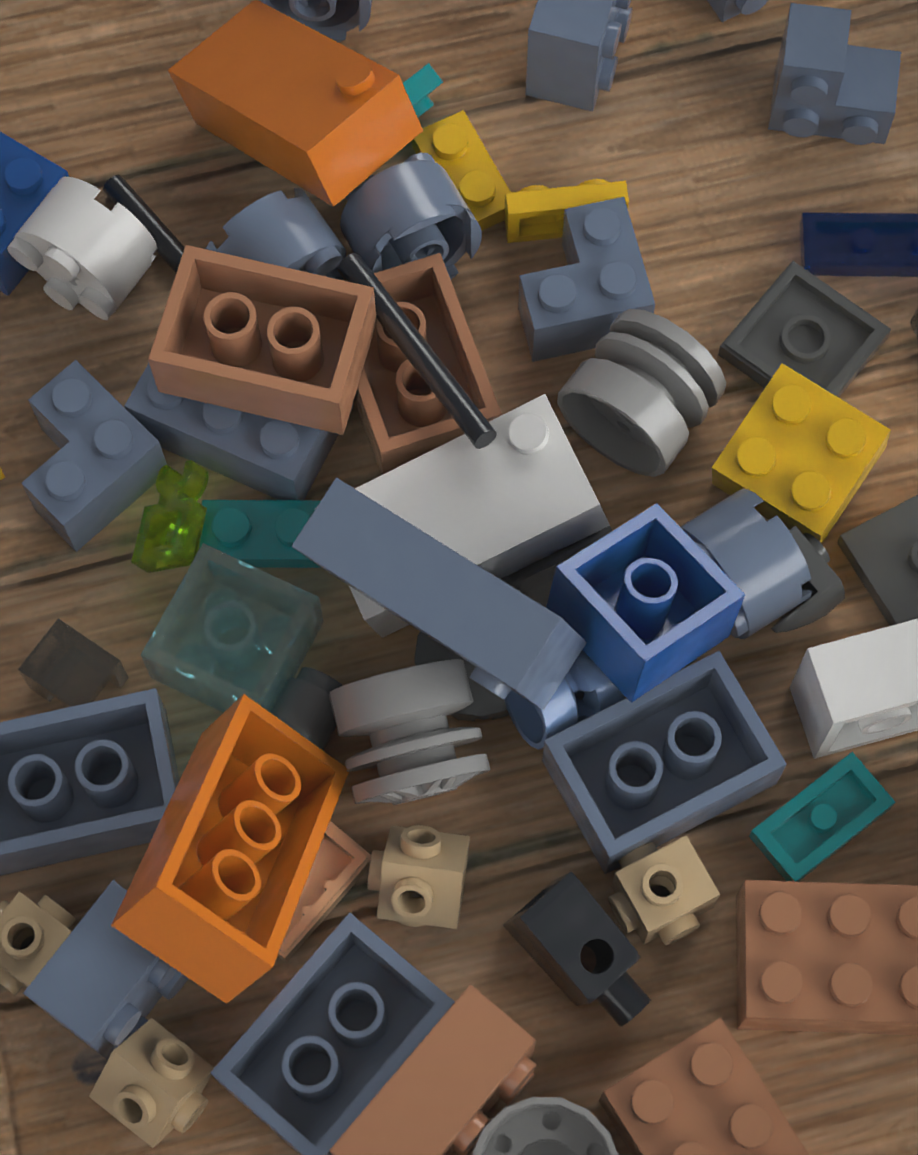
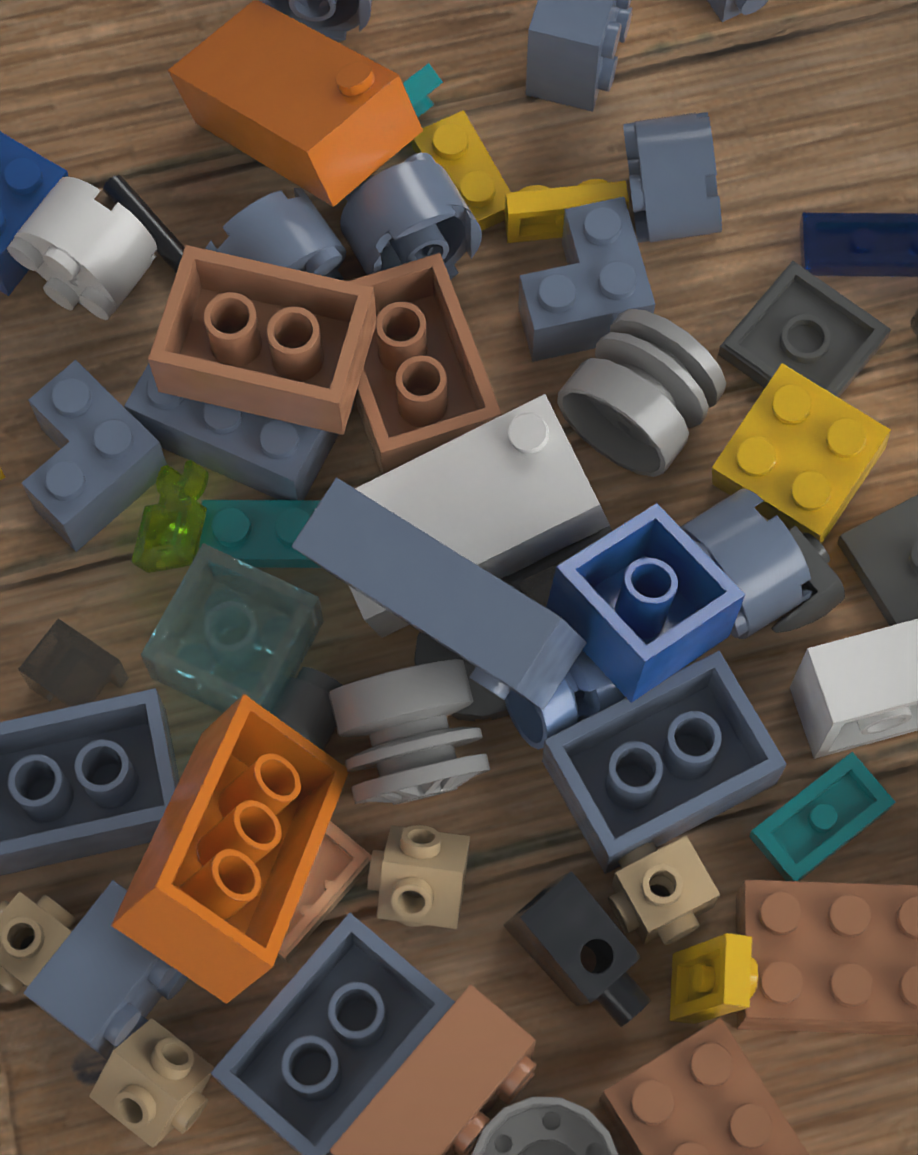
black bar [339,253,497,449] -> none
sand blue brick [768,3,901,145] -> none
none -> sand blue brick [623,112,722,243]
none -> yellow plate [670,933,758,1024]

